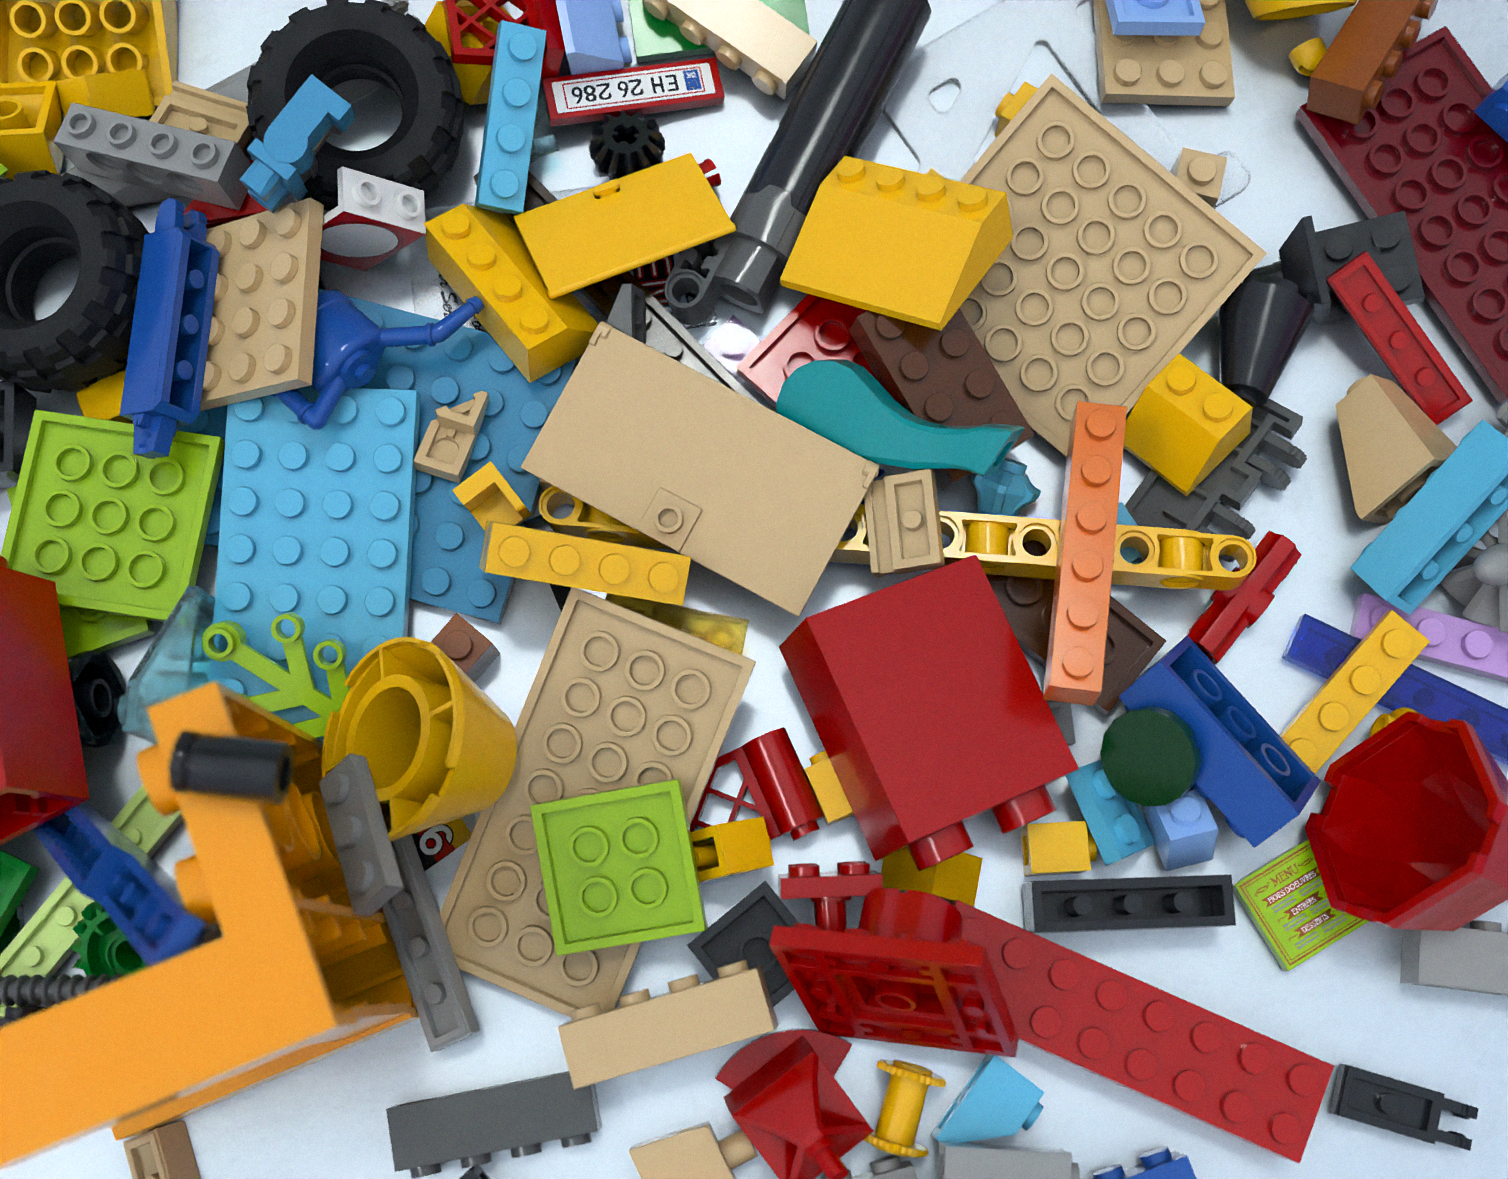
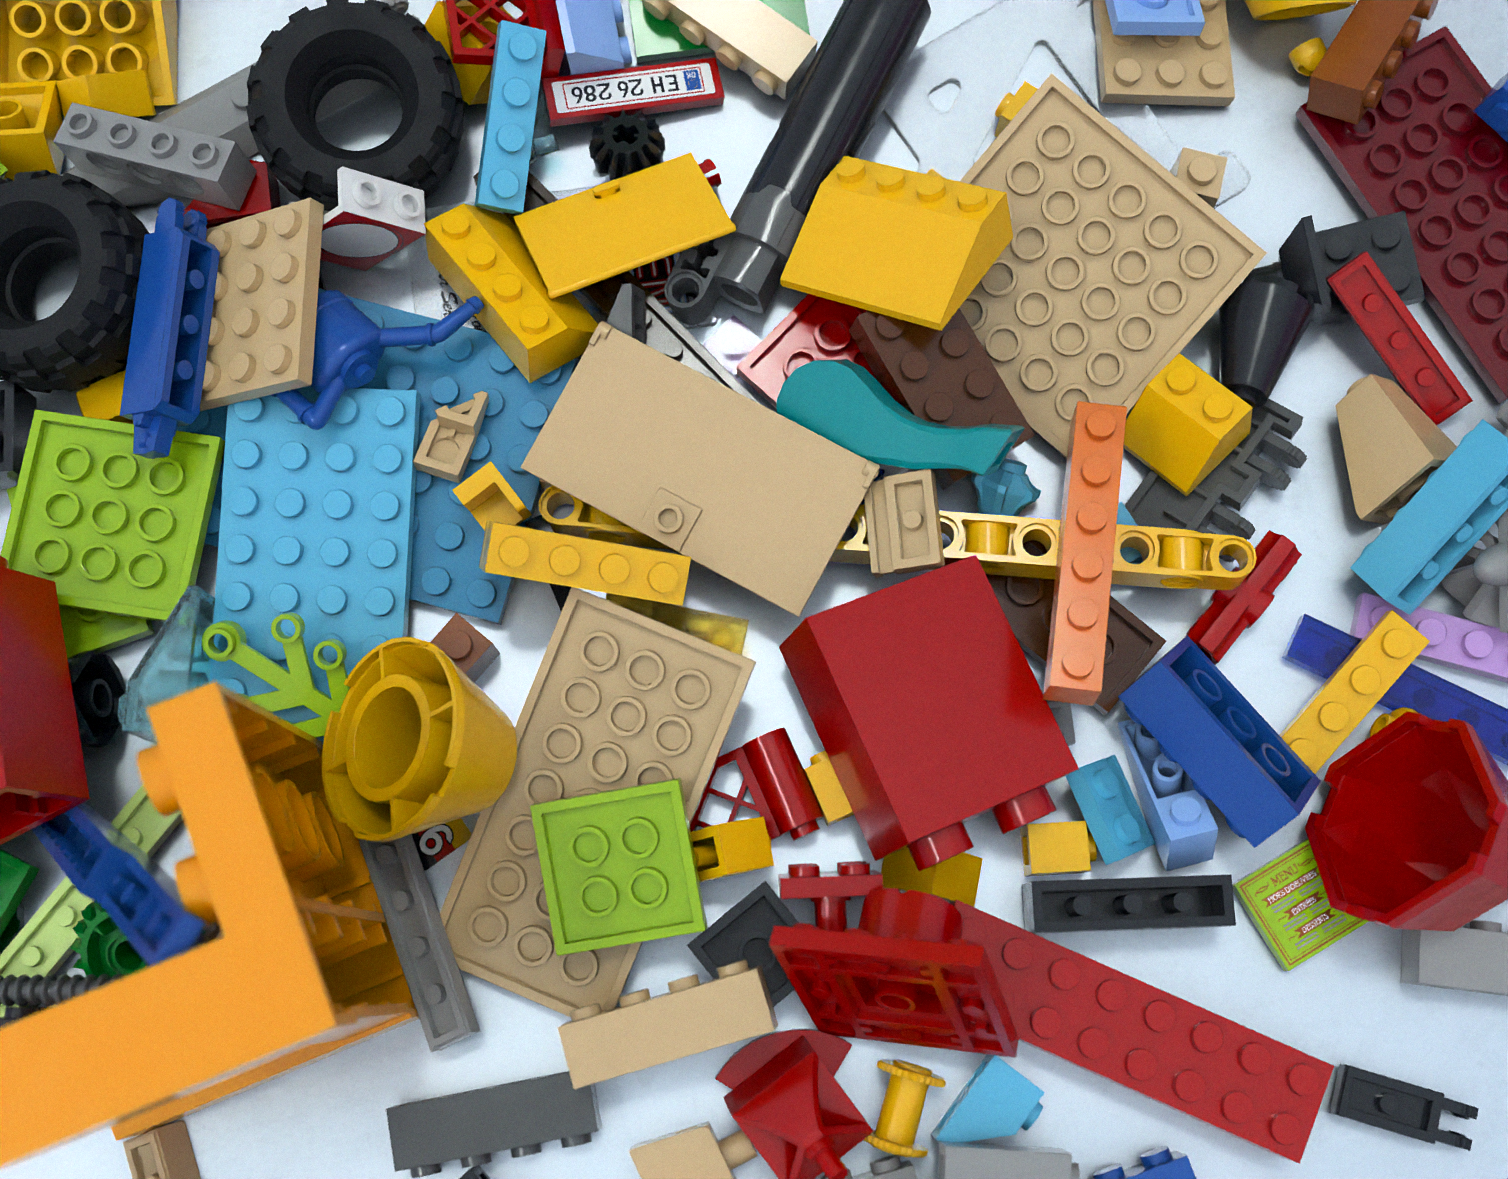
tan plate [149,81,252,151] -> none
black piece [169,730,294,805] -> none
dark azure hips [239,74,356,214] -> none
light grey plate [319,753,404,916] -> none
dark green tile [1100,706,1202,807] -> none

